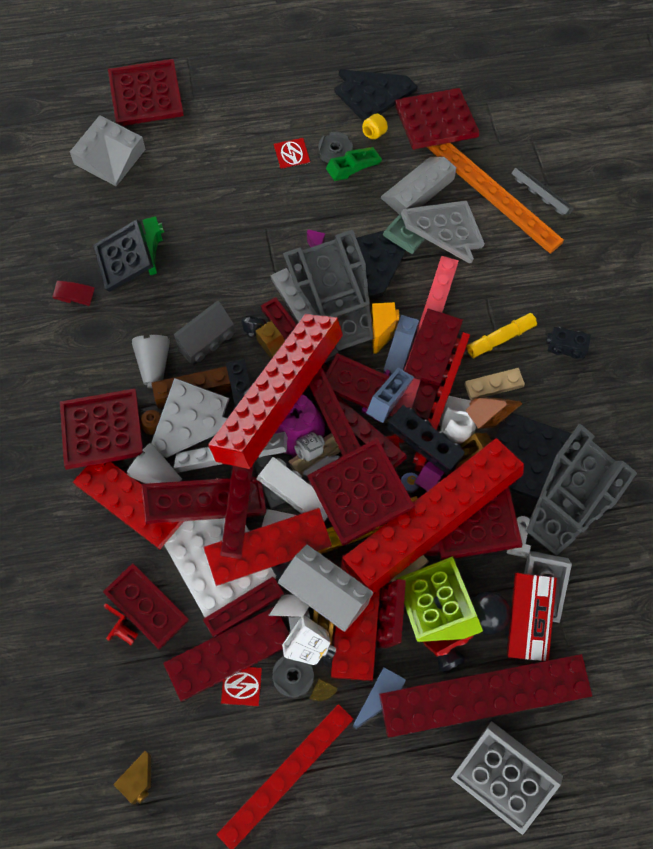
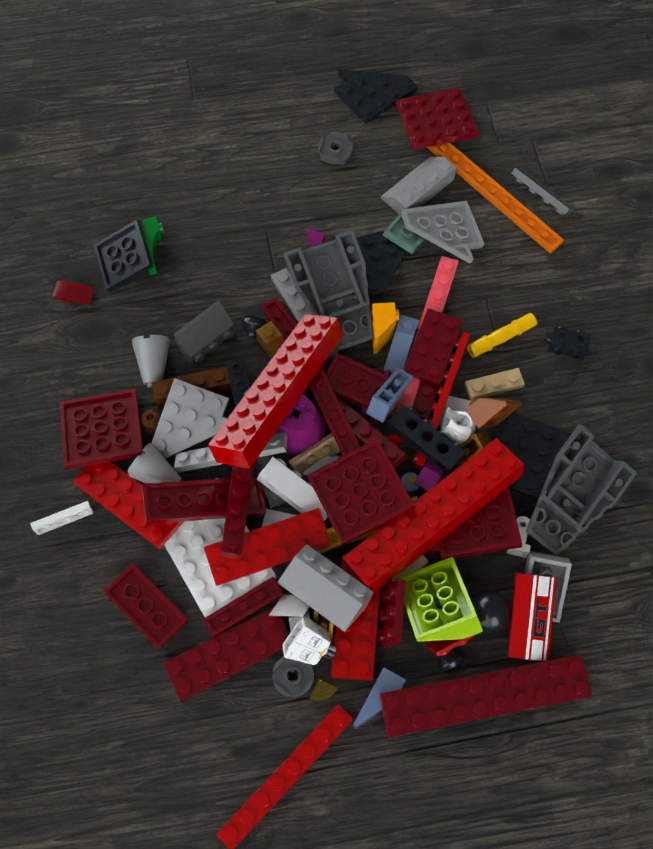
light grey slope [70,115,146,186] -> none
red bracket [104,603,139,646] -> none
dark red plate [108,59,184,126] -> none
pearl gold slope [113,751,151,804] -> none
red sticker [221,667,262,706] -> none
red sticker [274,138,310,169] -> none
light grey head [294,432,325,461] -> none
green slope [326,147,382,181] -> none
yellow head [362,114,388,139] -> none
light grey slope [451,721,563,835] -> none
none -> white tile [30,501,94,535]

